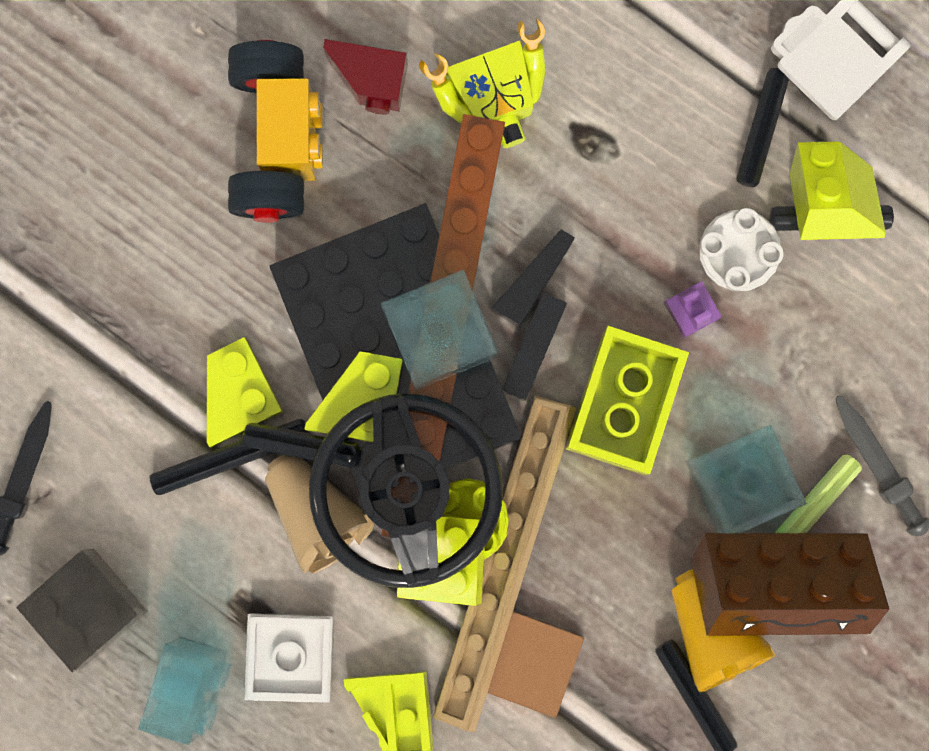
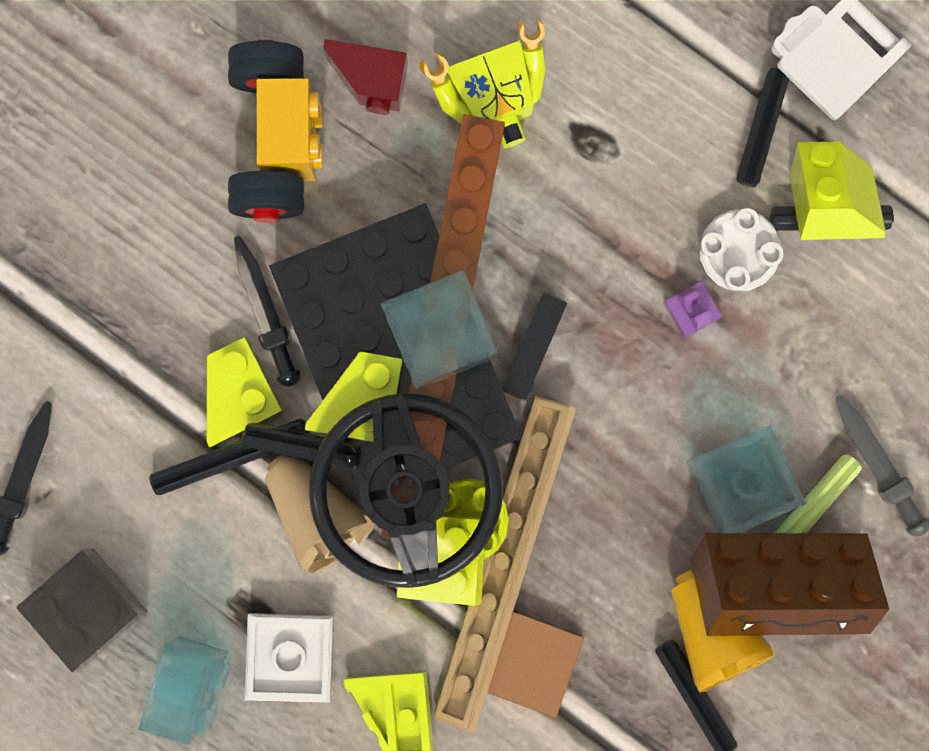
black piece [491,229,575,328] -> none
neon yellow brick [565,326,689,475] -> none
none -> black sword [234,236,301,387]

